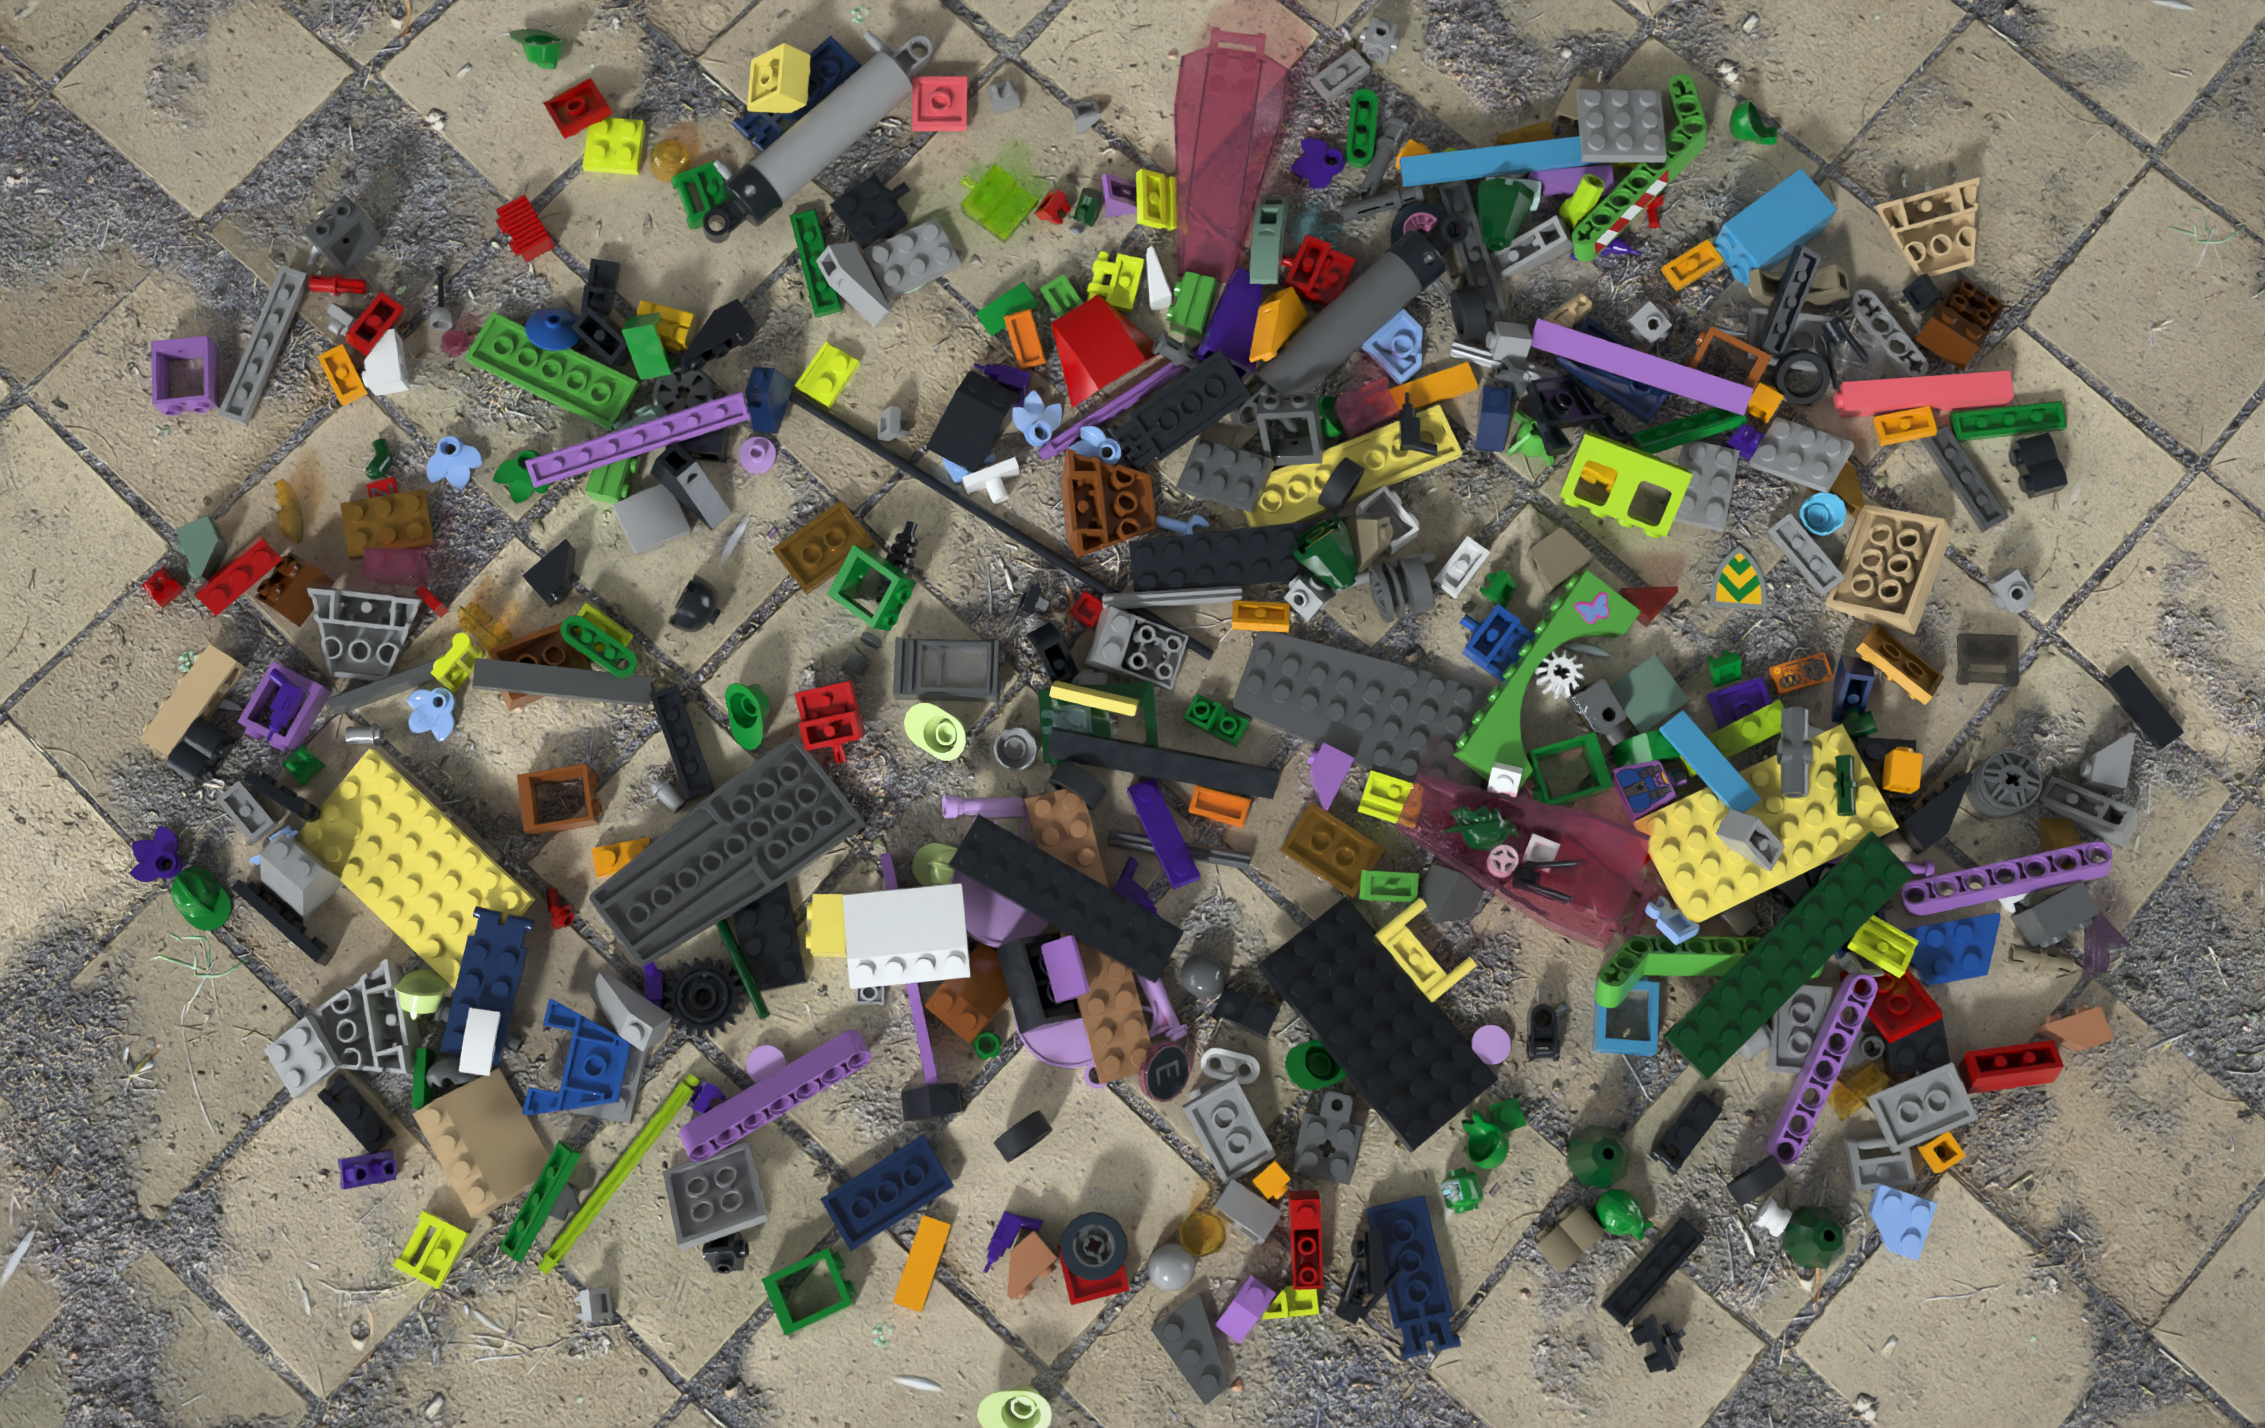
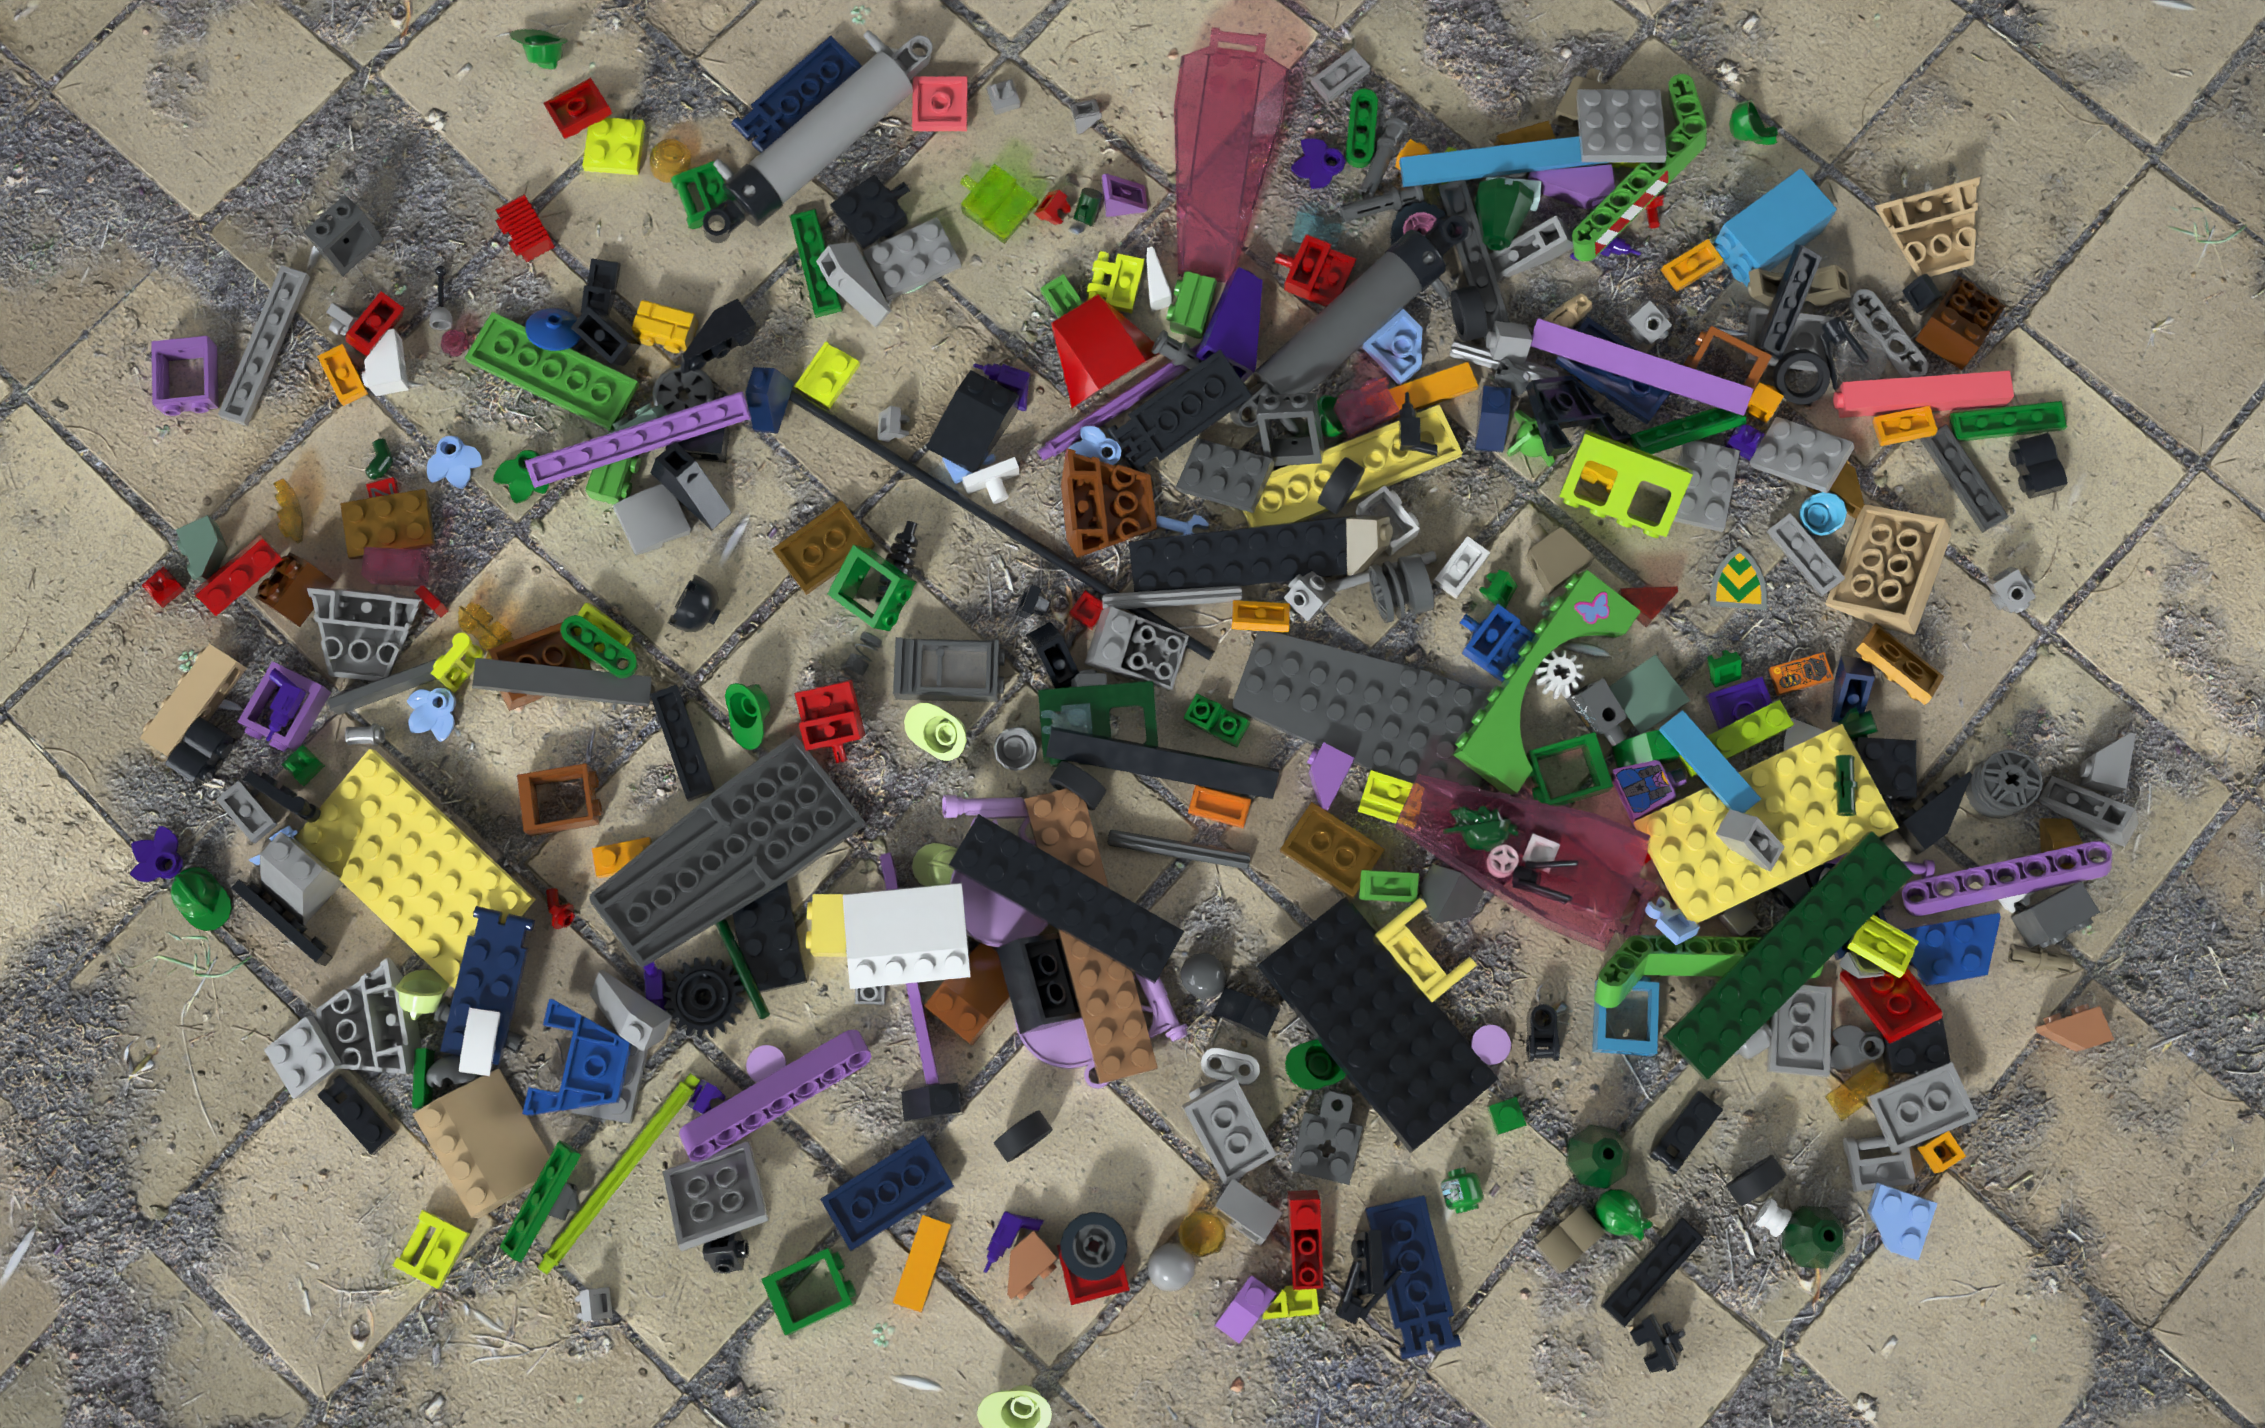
red axle [309,274,367,296] -> none
dark purple hips [338,1149,397,1190] -> none
black slope [522,539,575,608] -> none
green panel [622,312,678,380] -> none
light grey pin [650,777,687,814] -> none
lavender piece [739,437,777,474] -> none
light yellow slope [747,43,811,113] -> none
green plate [973,1030,1002,1060] -> none
green slope [975,281,1040,337] -> none
orange tile [1004,309,1047,370] -> none
light blue plate [1012,390,1062,447] -> none
medium lavender slope [1041,935,1090,1002] -> none
light yellow tile [1049,680,1139,716] -> none
dark purple piece [1112,856,1163,919] -> none
dark purple plate [1127,778,1201,890] -> none
neon yellow plate [1136,169,1177,232] -> none
tile [1139,1041,1190,1102] -> none
dark grey wing [1150,1293,1229,1405] -> none
sand green slope [1249,196,1289,285] -> none
light orange slope [1249,287,1308,362] -> none
light orange plate [1251,1161,1291,1200] -> none
dark green cone [1289,516,1358,590] -> none
light grey brick [1359,18,1400,65] -> none
green piece [1462,1110,1510,1169] -> none
white plate [1487,762,1523,799] -> none
lime piece [1558,174,1605,230] -> none
medium lavender beam [1766,972,1878,1165] -> none
dark grey piece [1777,706,1813,799] -> none
light orange brick [1882,747,1923,794] -> none
clear smoke plate [1956,633,2019,687] -> none
red brick [1958,1040,2064,1094] -> none
clear purple slope [2084,913,2129,976] -> none
black tile [2103,664,2184,751] -> none

